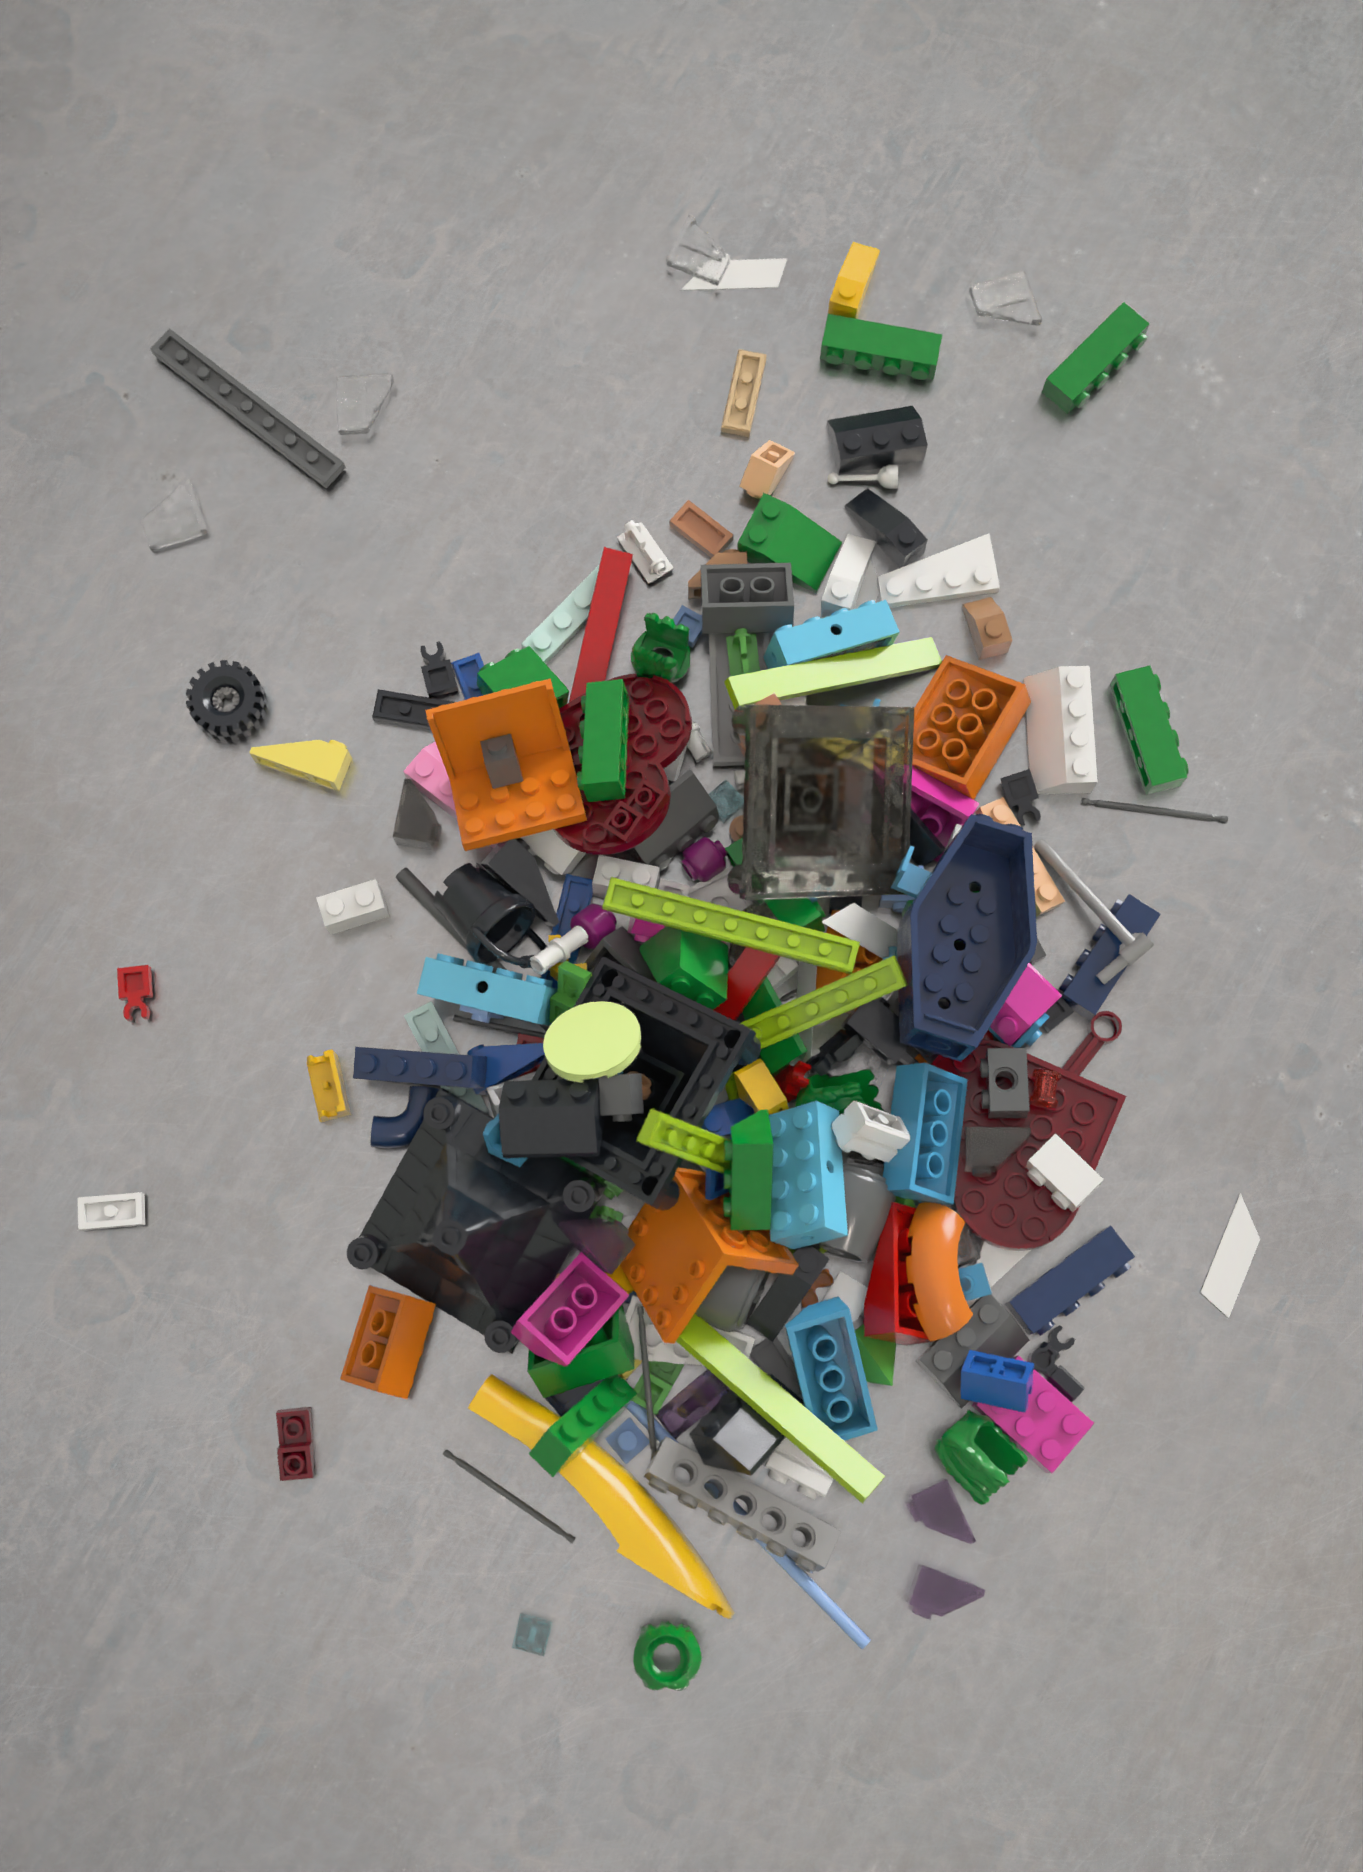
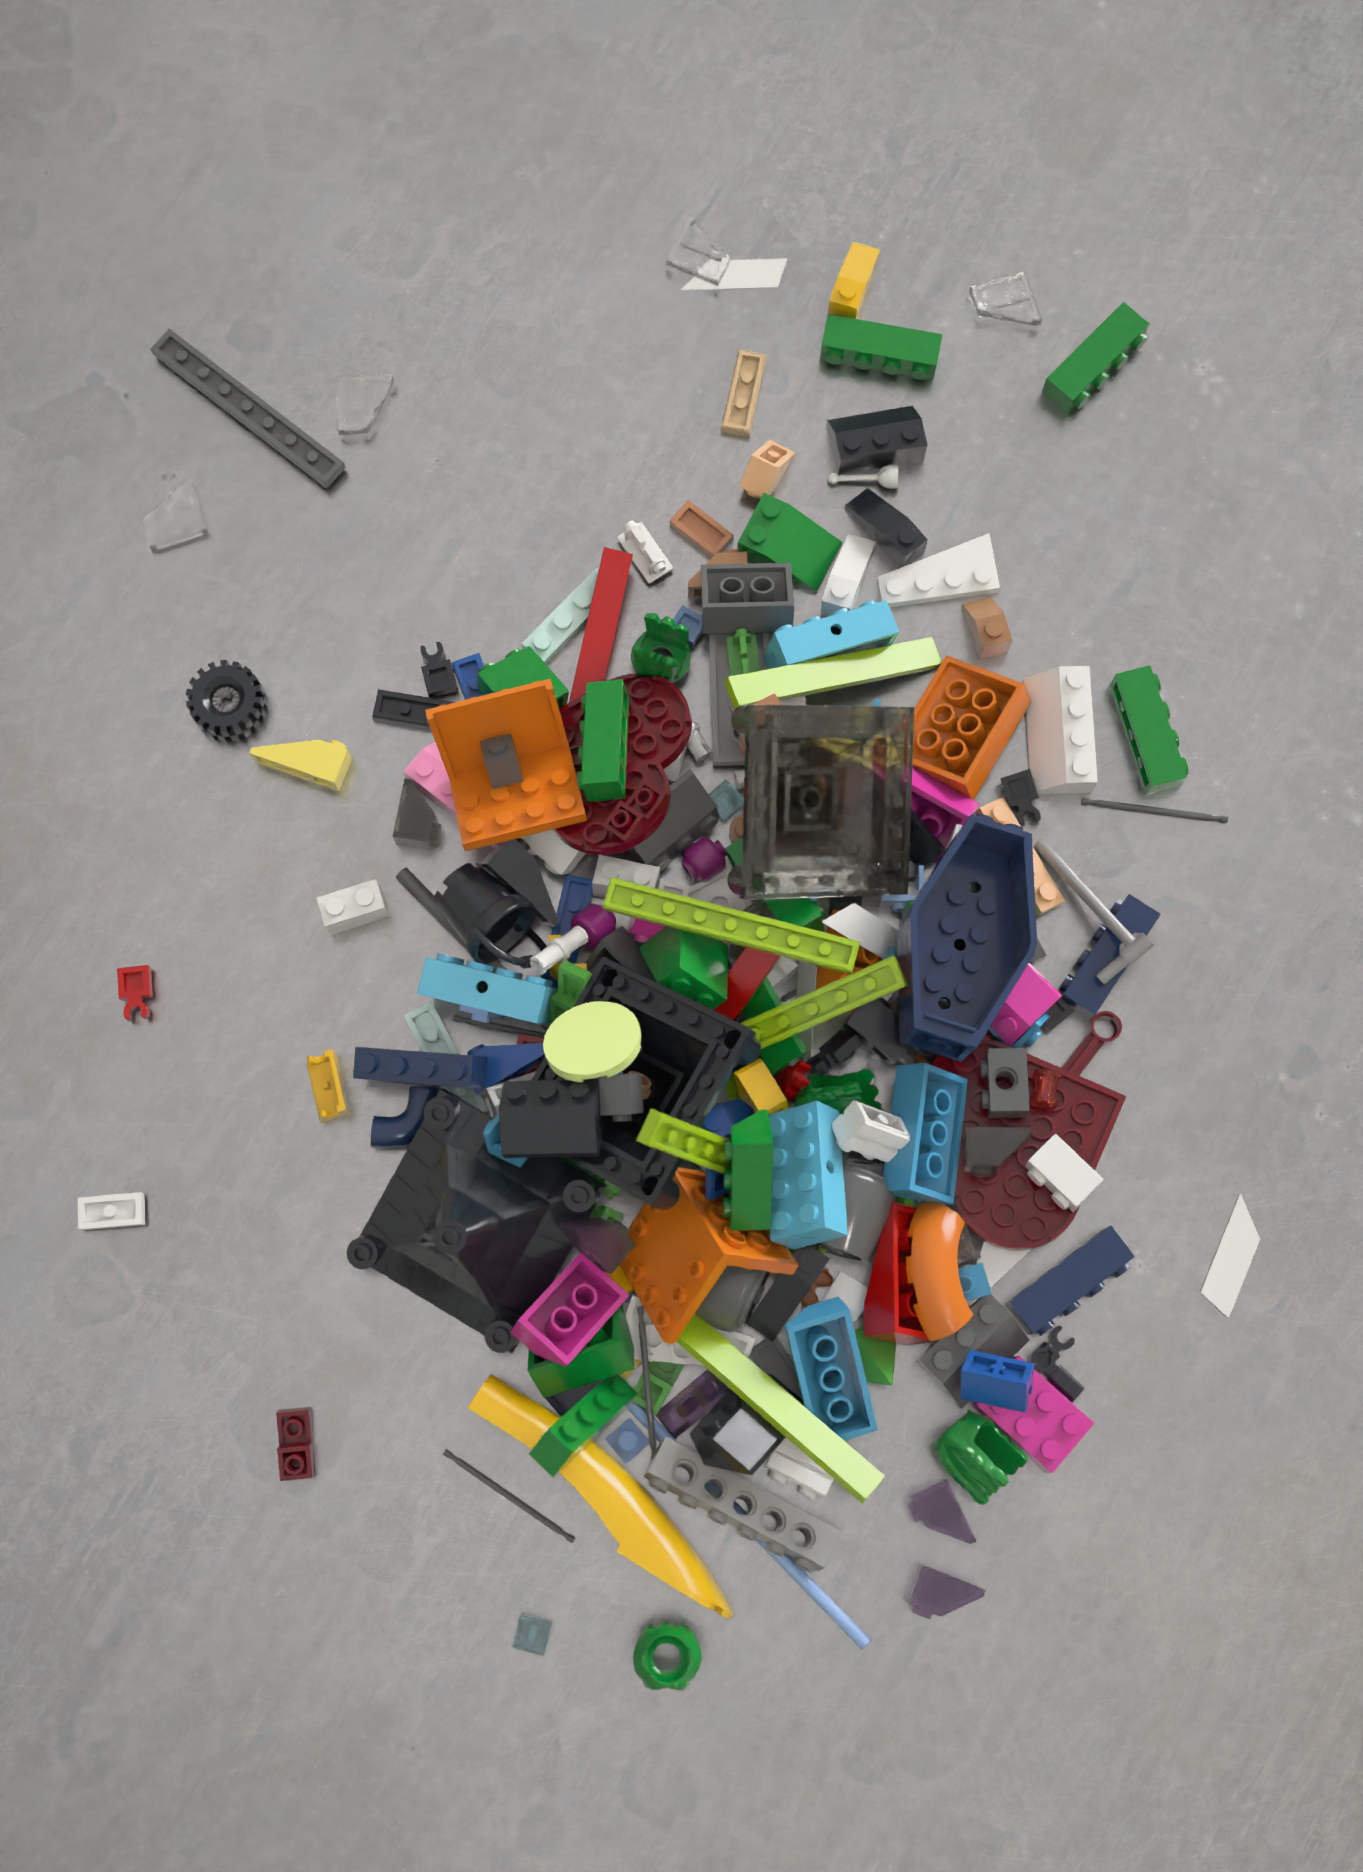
orange slope [340,1285,436,1399] -> none
dark azure bracket [891,846,931,898] -> none

